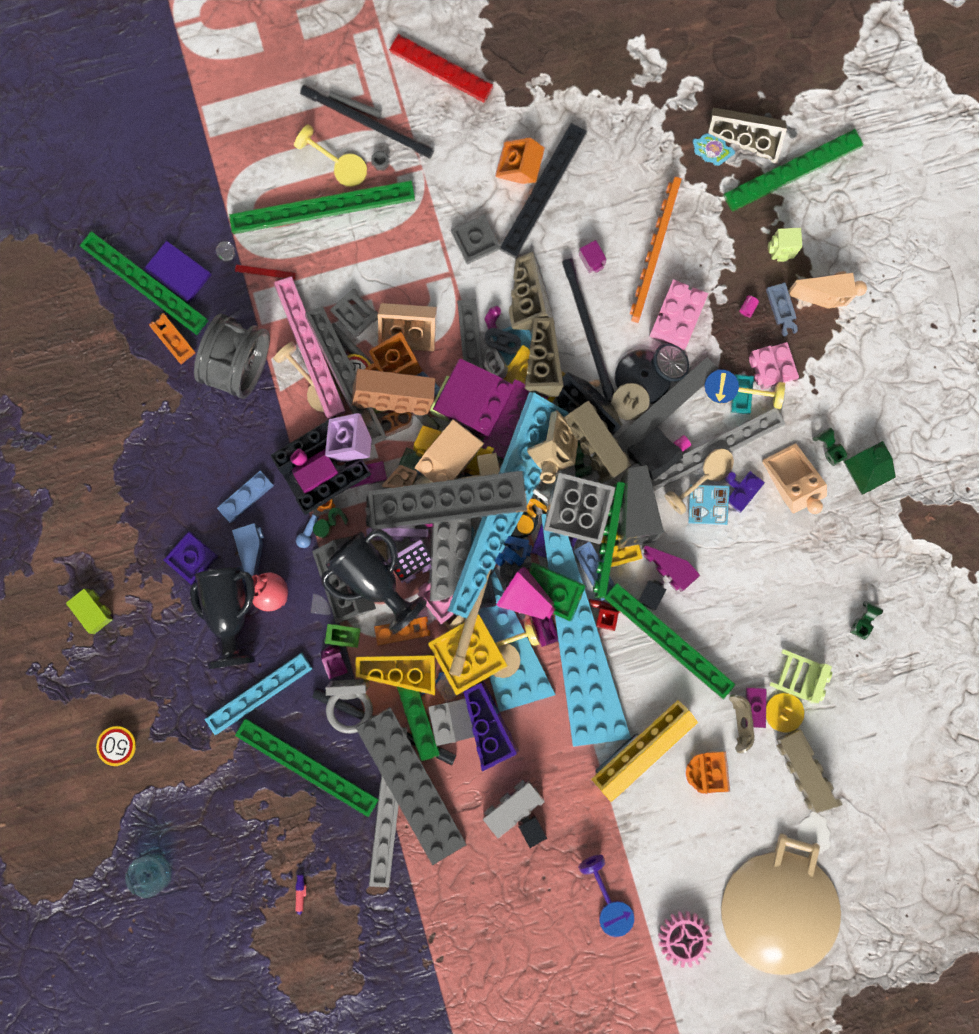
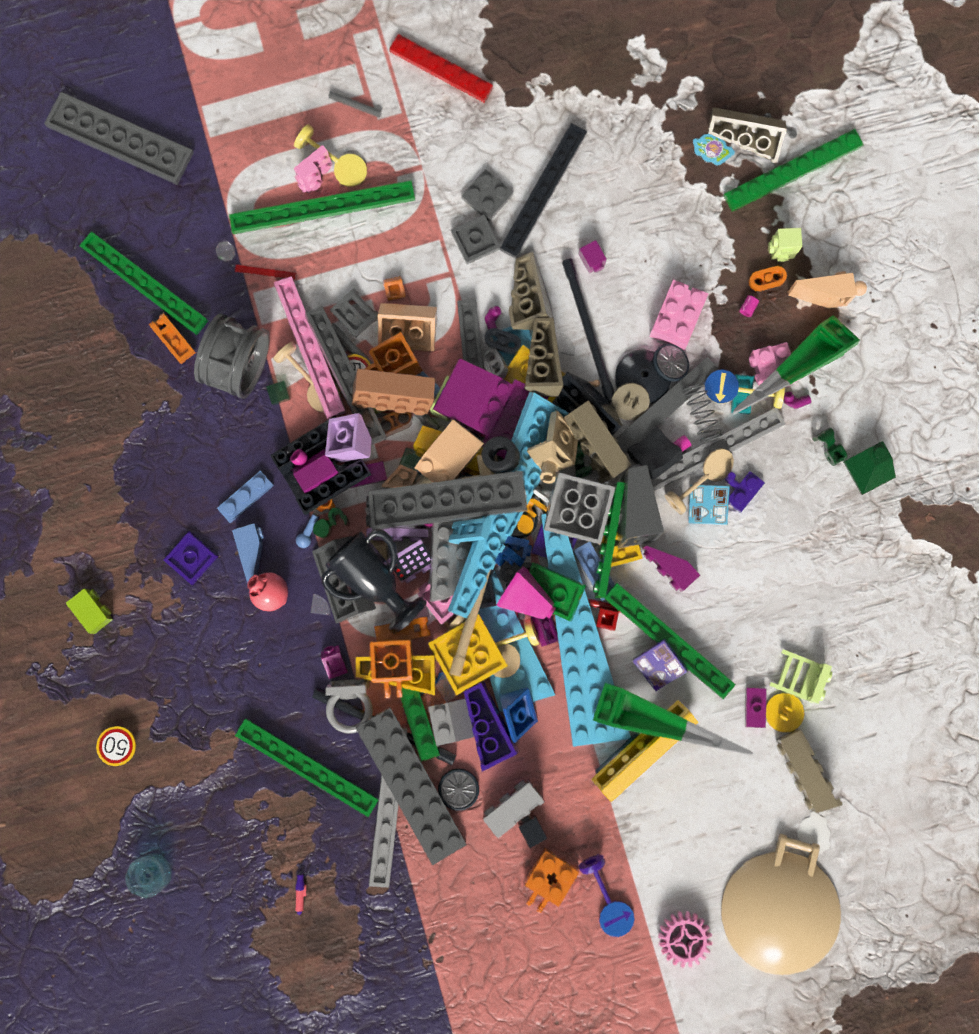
dark purple tile [143,241,211,304] -> none
black piece [190,567,256,669] -> none
medium azure tile [205,653,313,735] -> none
black piece [300,84,434,159] -> none
bright green slope [325,624,360,648] -> none
dark grey tile [371,151,389,171] -> none
orange slope [495,137,545,184] -> none
orange plate [630,177,682,323] -> none
black brick [638,580,667,611] -> none
orange slope [686,751,730,794] -> none
dark tan piece [729,694,755,753] -> none
light nougat slope [763,444,827,514] -> none
sand blue plate [766,283,798,336] -> none
dark green leg [850,601,884,640] -> none
none -> dark grey plate [44,92,194,185]
none -> clear green tile [266,381,290,405]
none -> bright pink plate [293,145,332,193]
none -> orange hinge [370,640,414,698]
none -> orange slope [383,276,406,301]
none -> flat silver wheel [438,768,479,811]
none -> medium azure plate [448,518,491,544]
none -> dark grey plate [461,169,514,222]
none -> black tyre [481,436,520,474]
none -> blue slope [499,688,538,742]
none -> orange hinge [524,848,580,913]
none -> green plate [593,683,753,755]
none -> tile [633,639,688,691]
none -> dark grey piece [681,381,723,443]
none -> green plate [733,315,860,414]
none -> orange plate [749,266,787,291]
none -> magenta arm [783,391,812,409]

